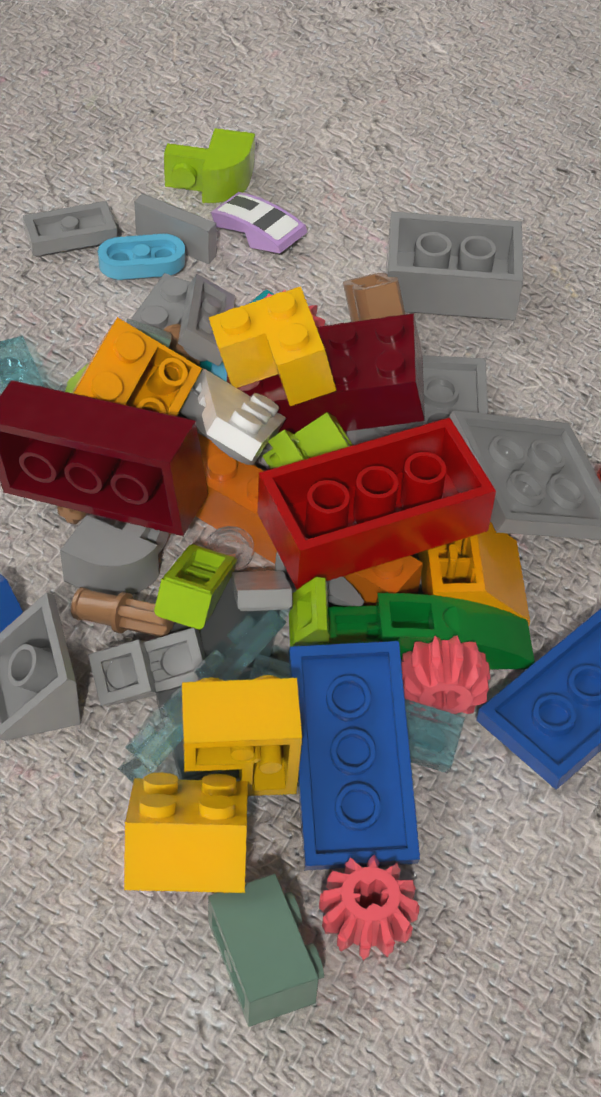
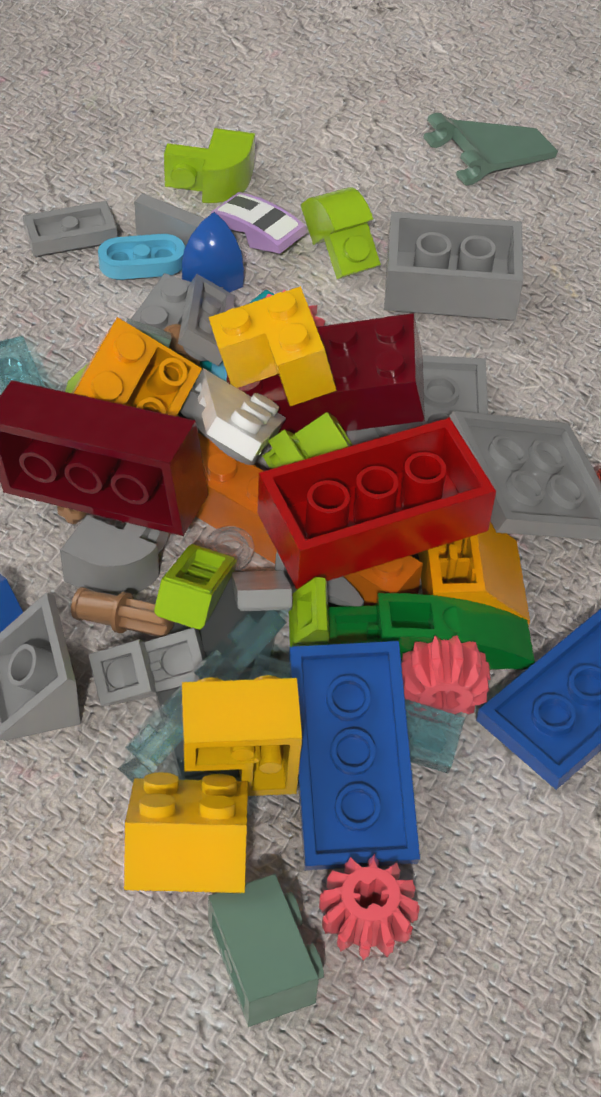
medium nougat brick [343,273,405,322] -> none
none -> blue brick [182,212,244,292]
none -> lime brick [300,187,381,279]
none -> sand green flag [423,113,558,185]

